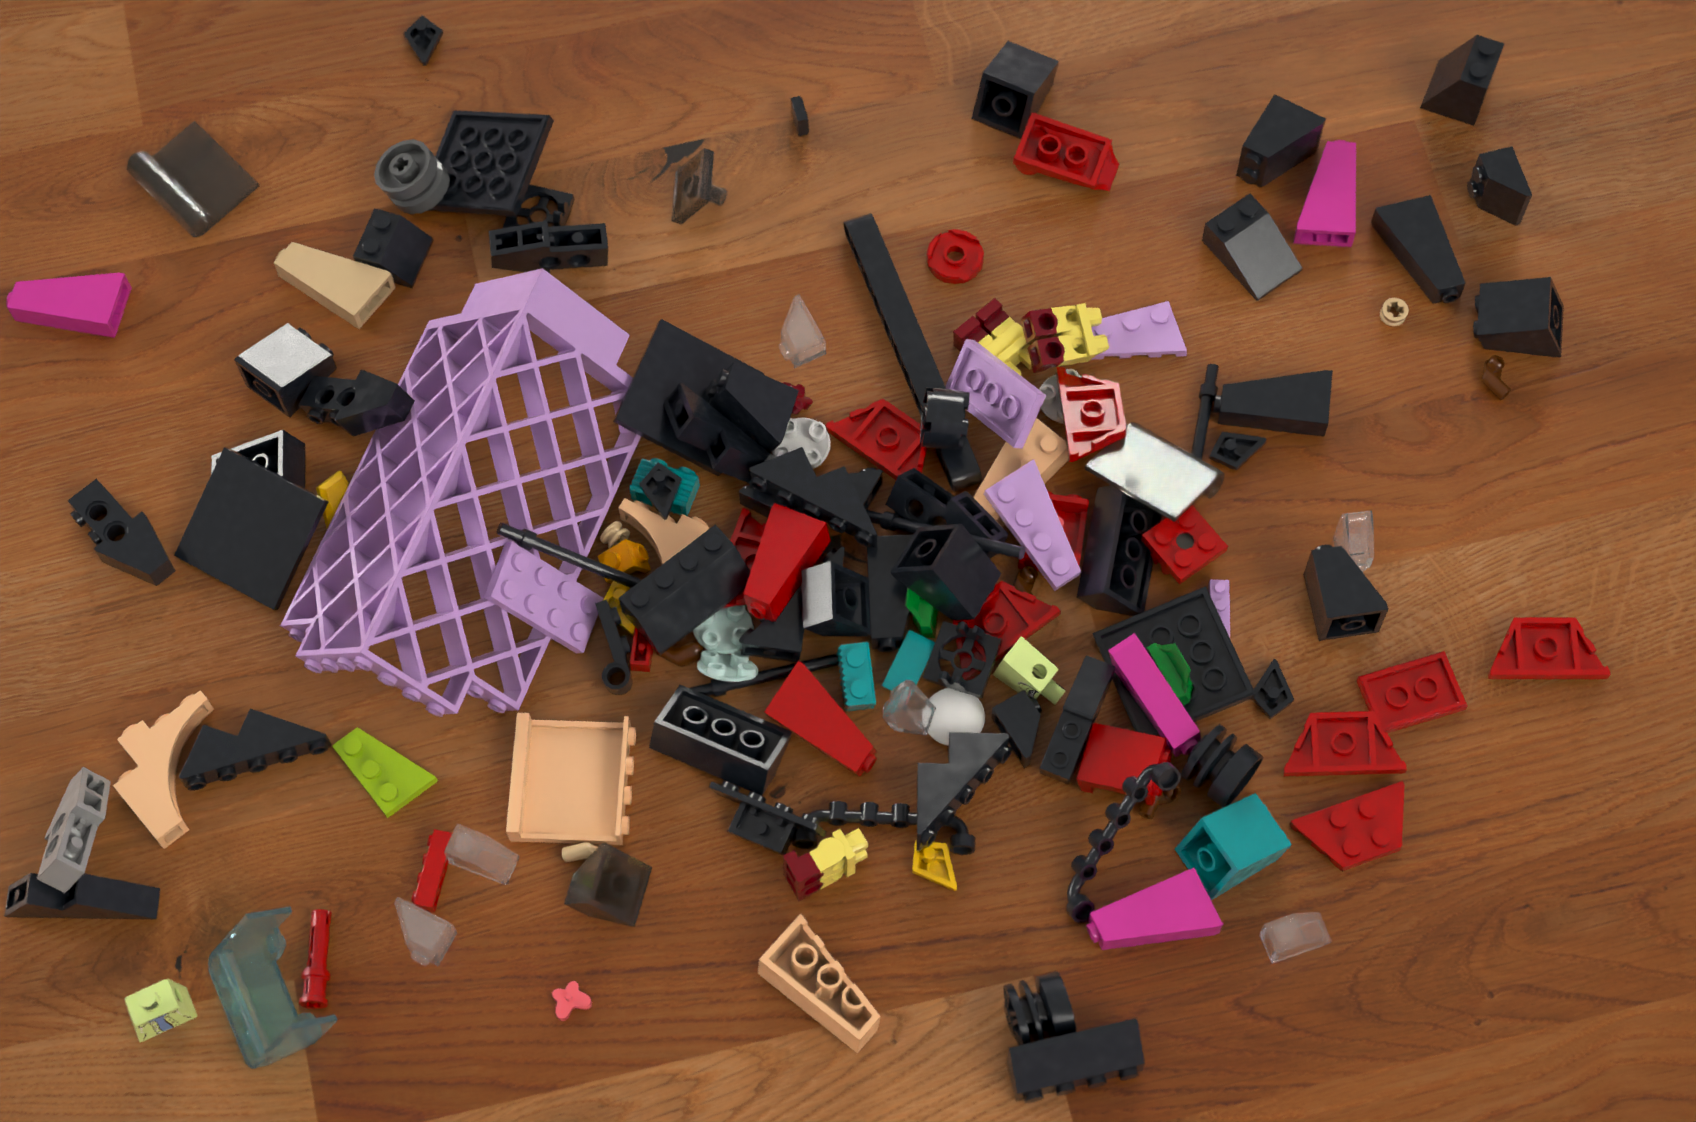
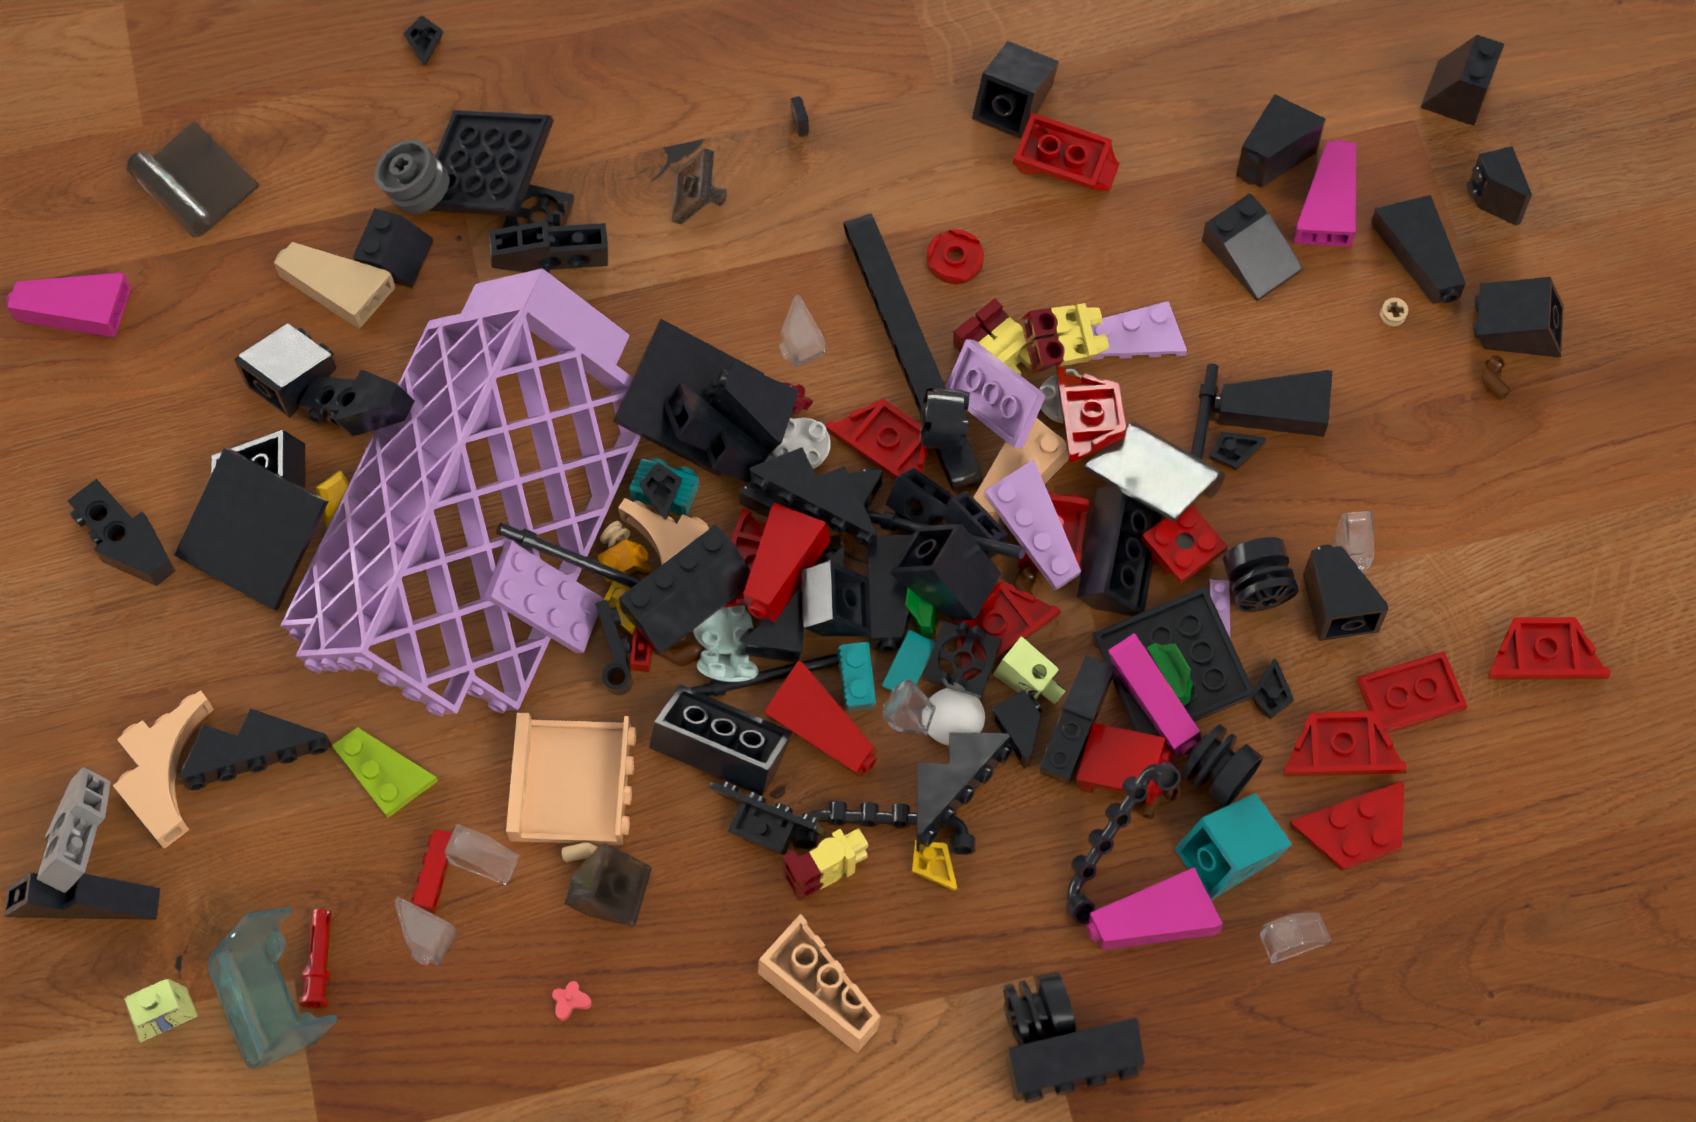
none -> black wheel [1222,537,1299,612]

